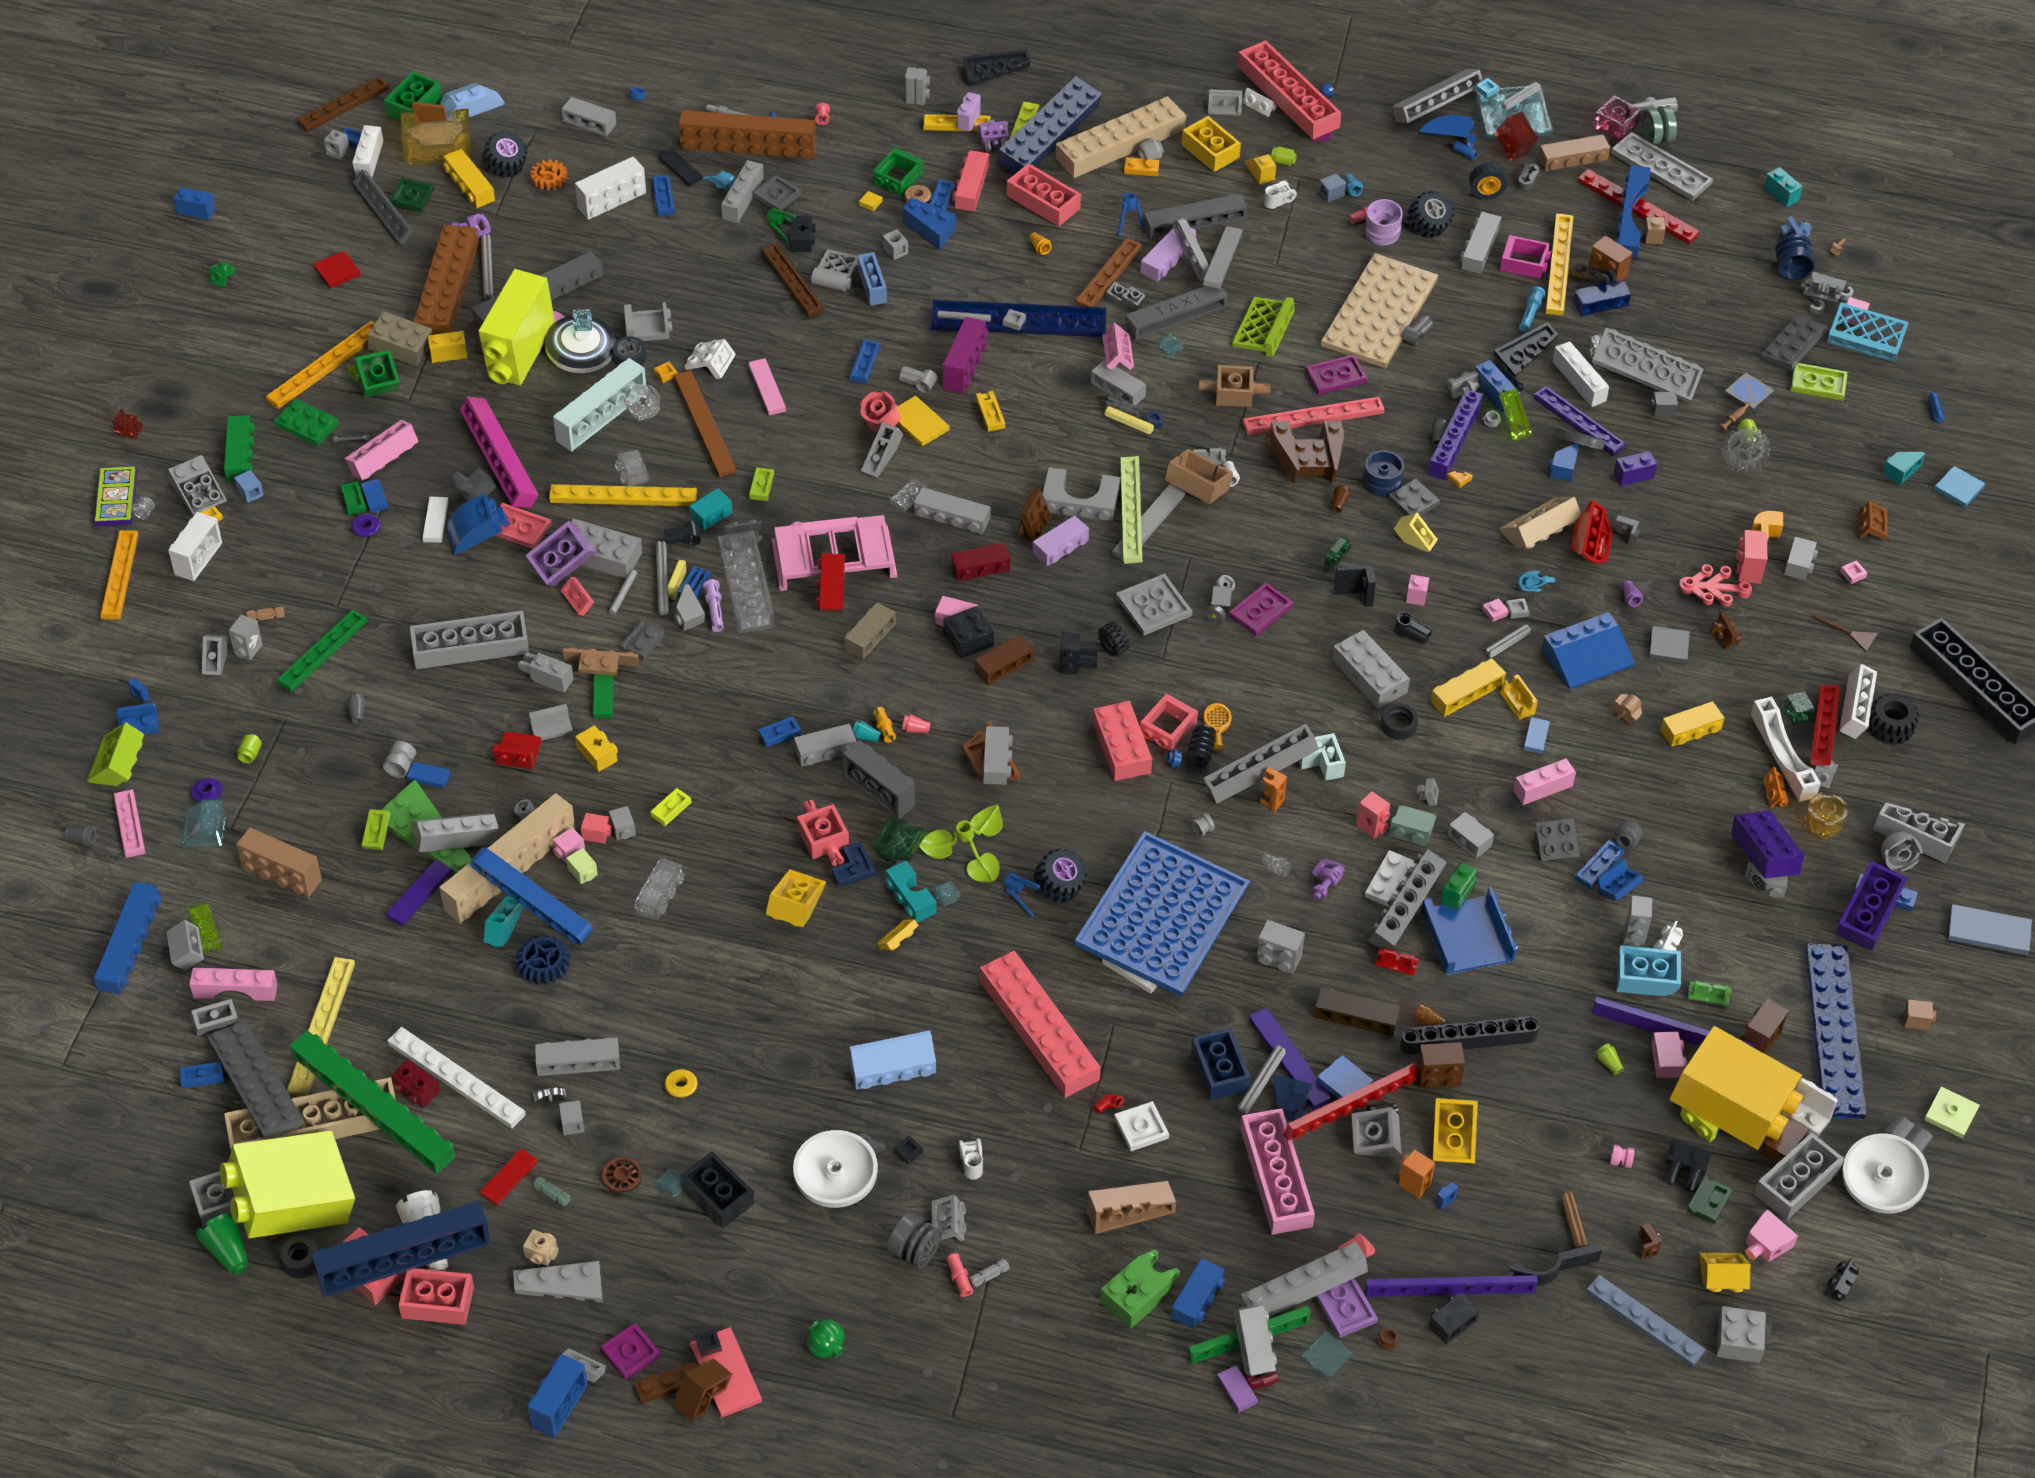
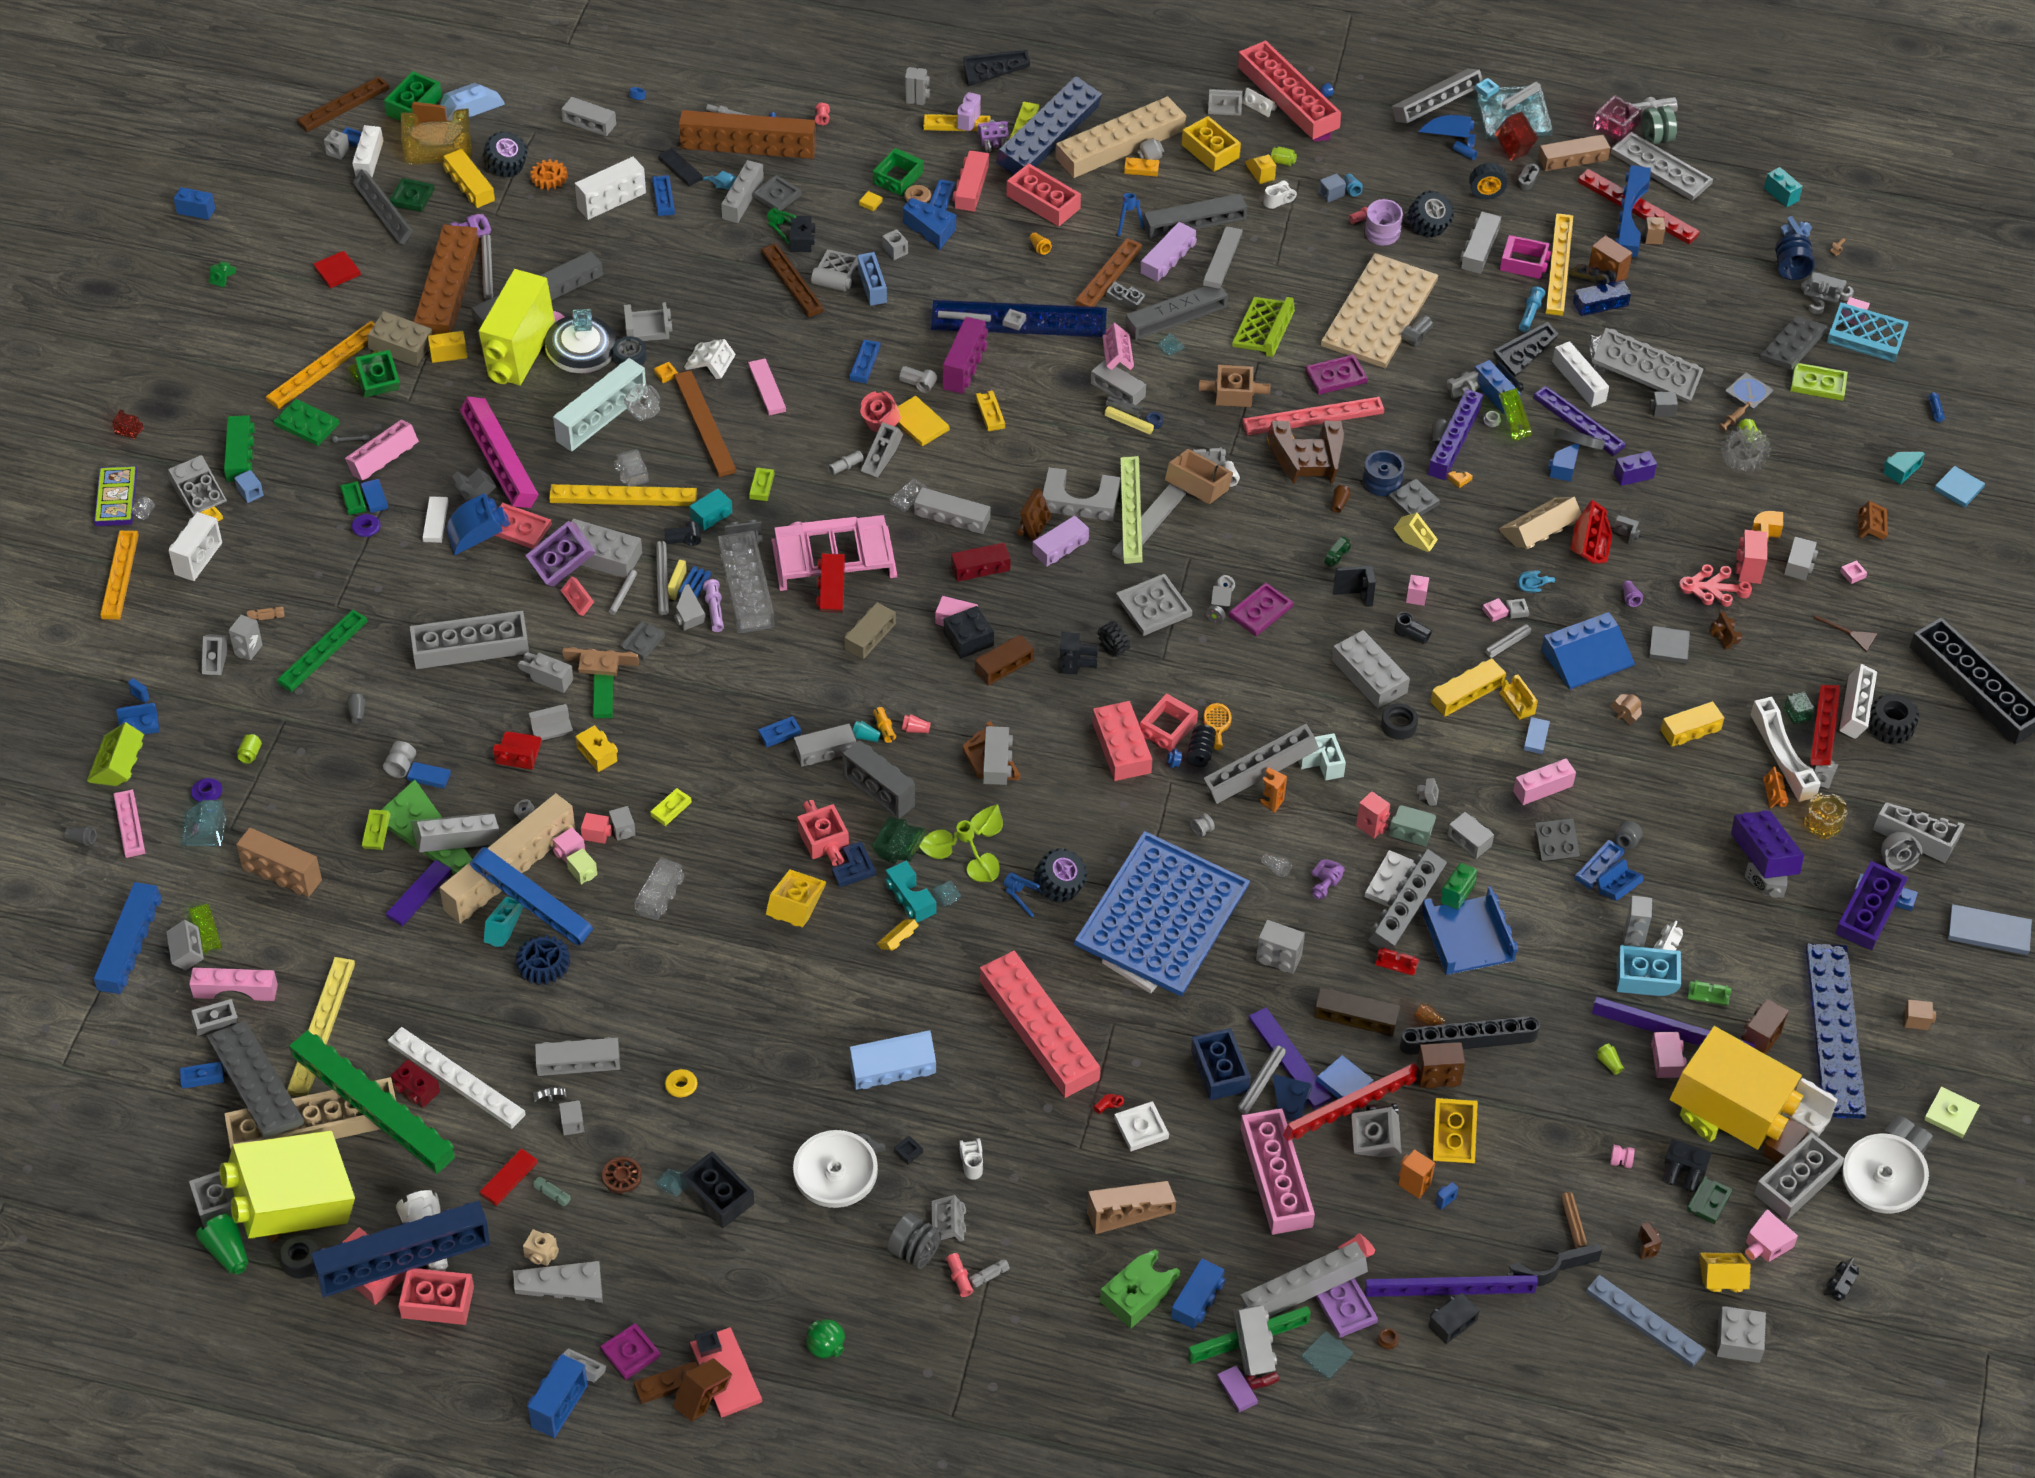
light grey beam [1173,218,1209,280] -> none
none -> light grey pin [828,451,864,476]

